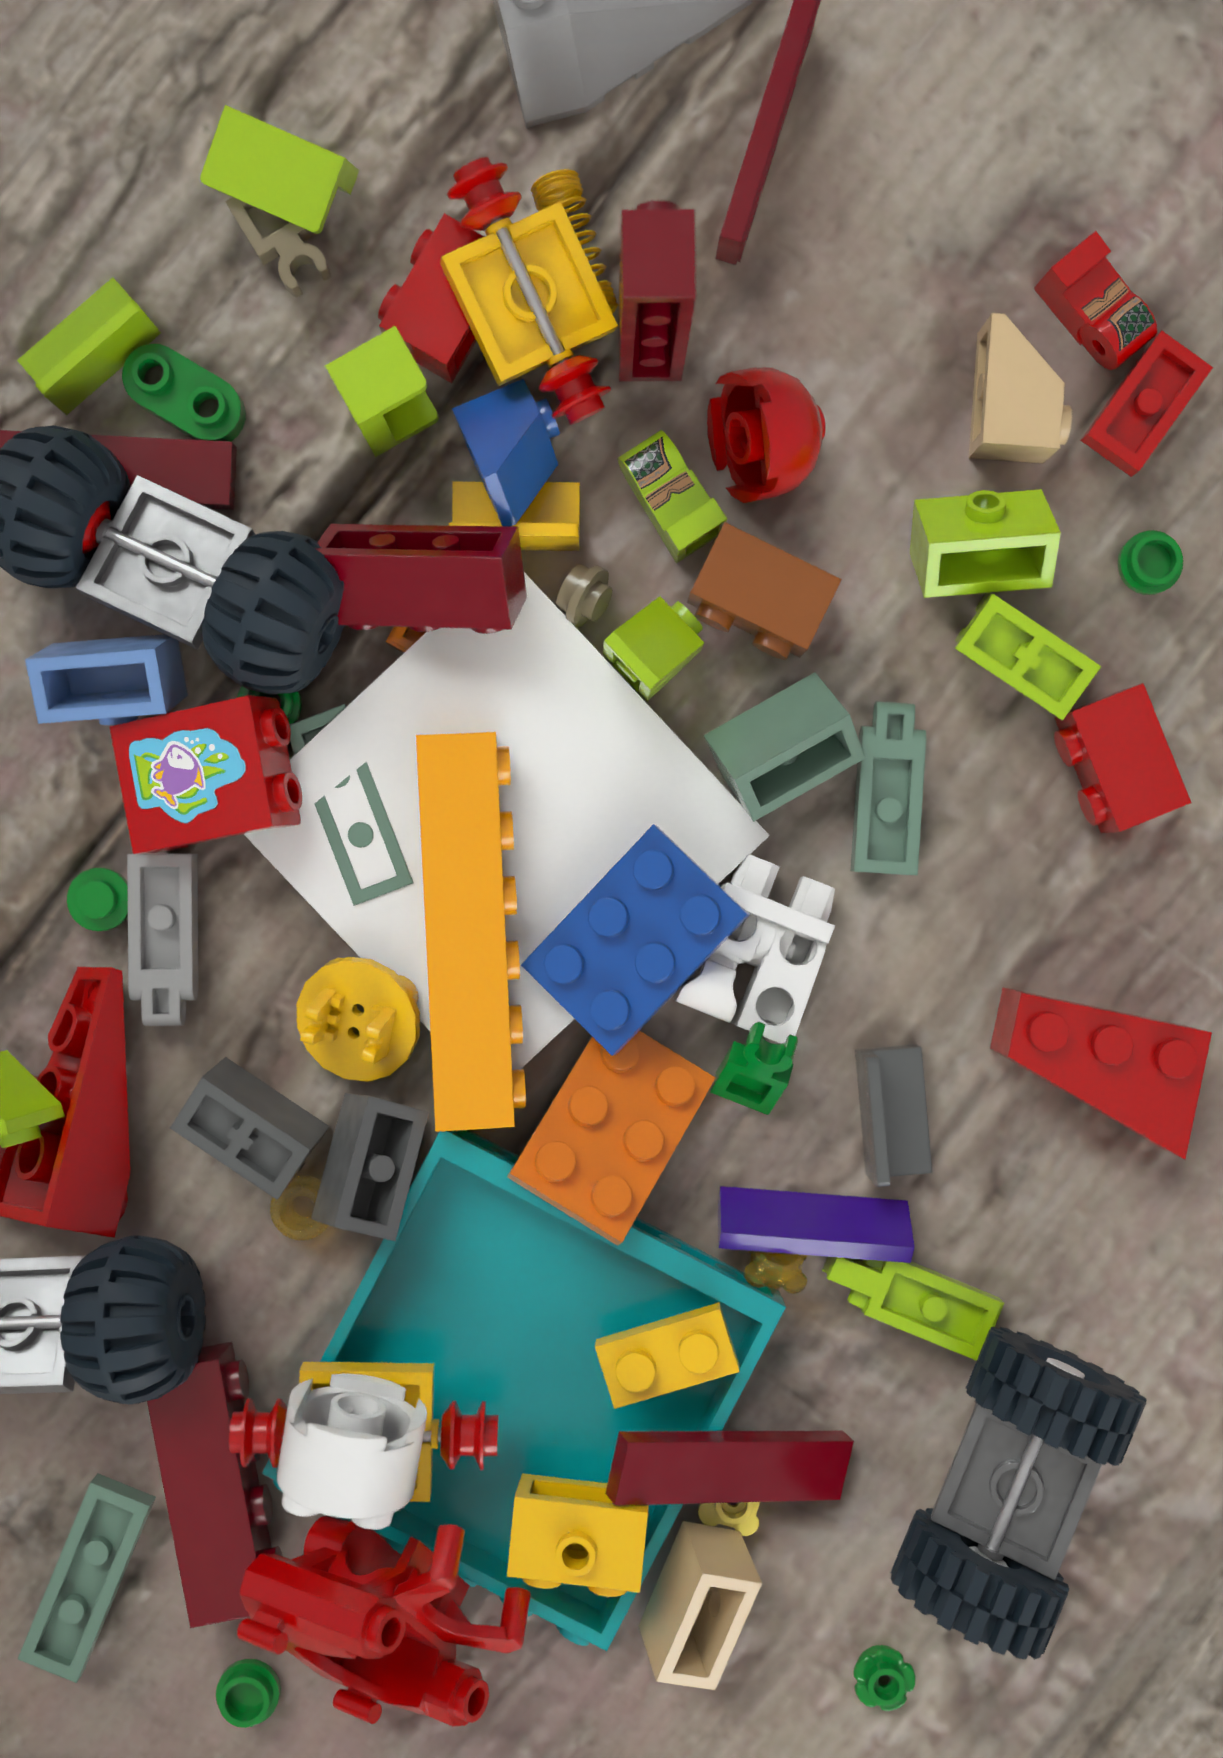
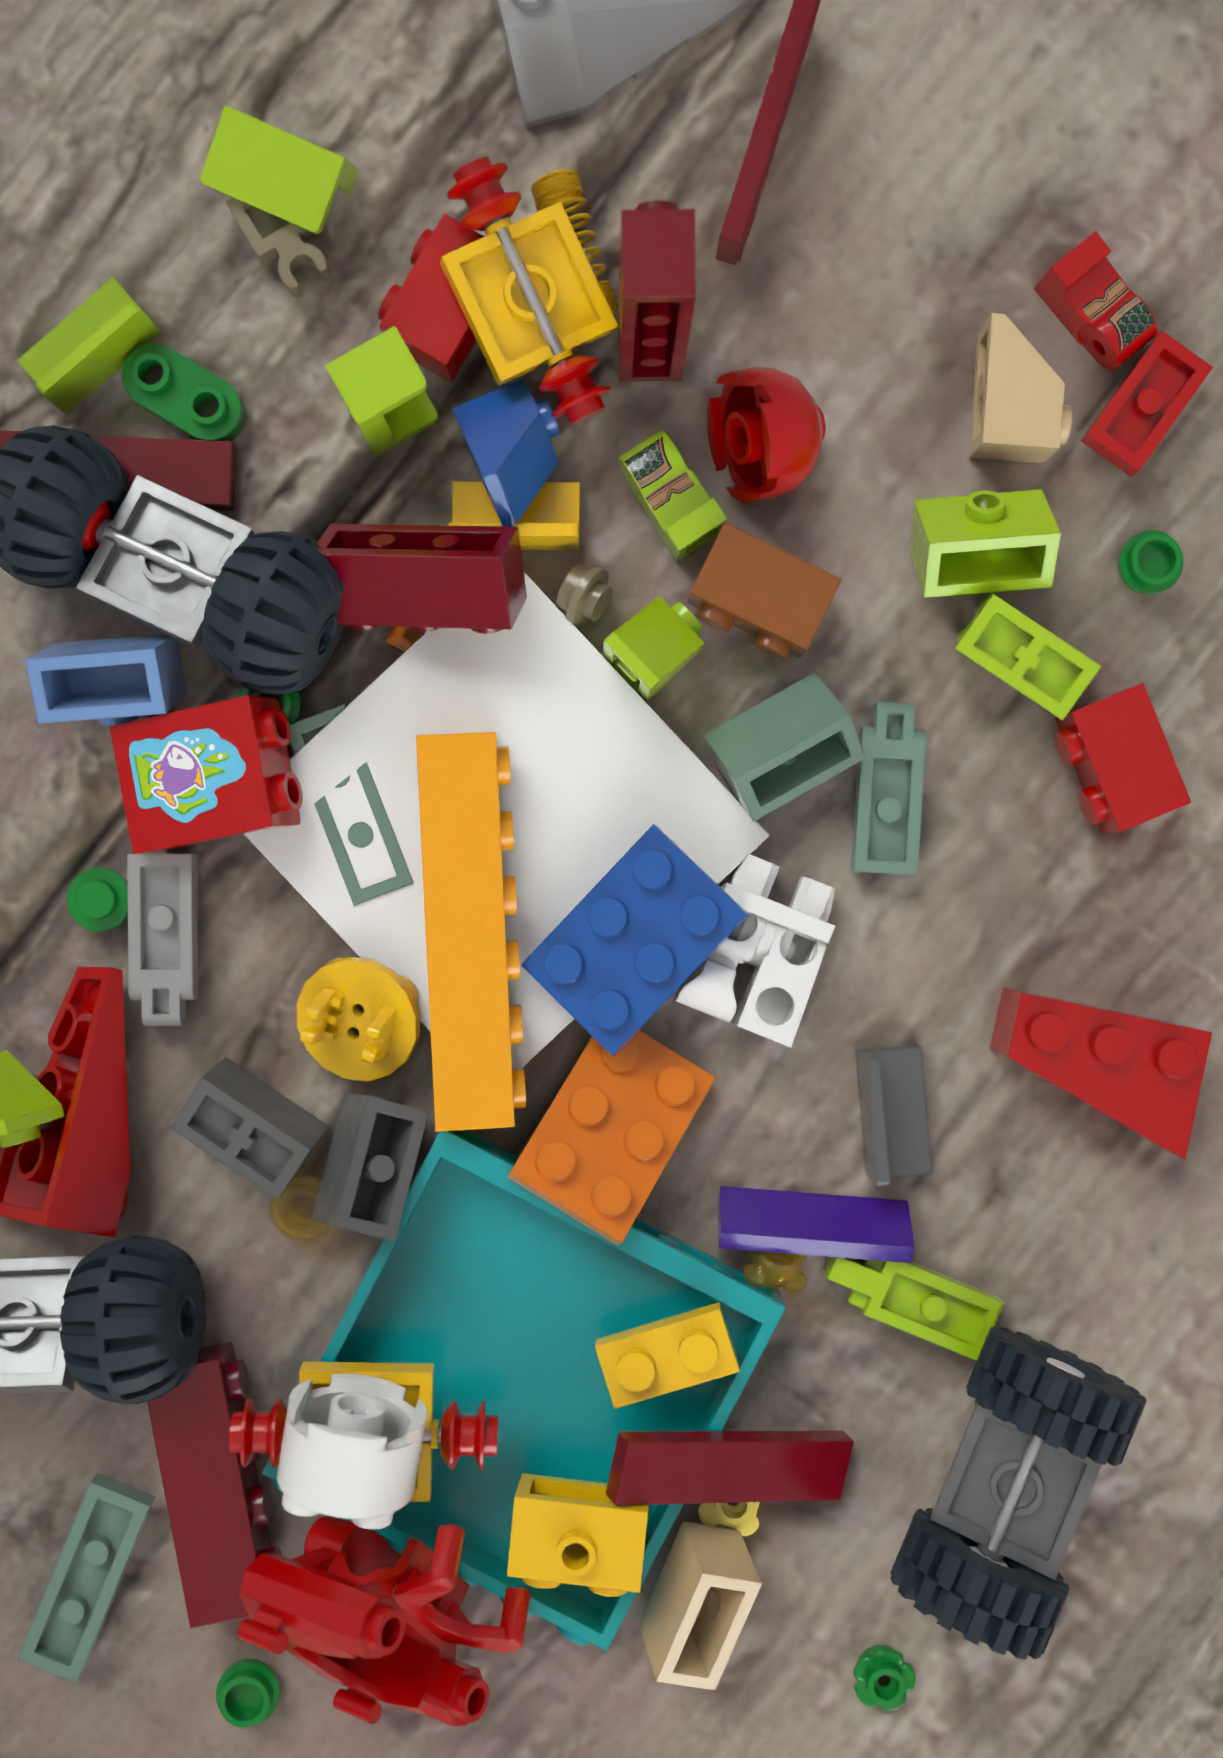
green plate [710,1022,798,1115] -> none

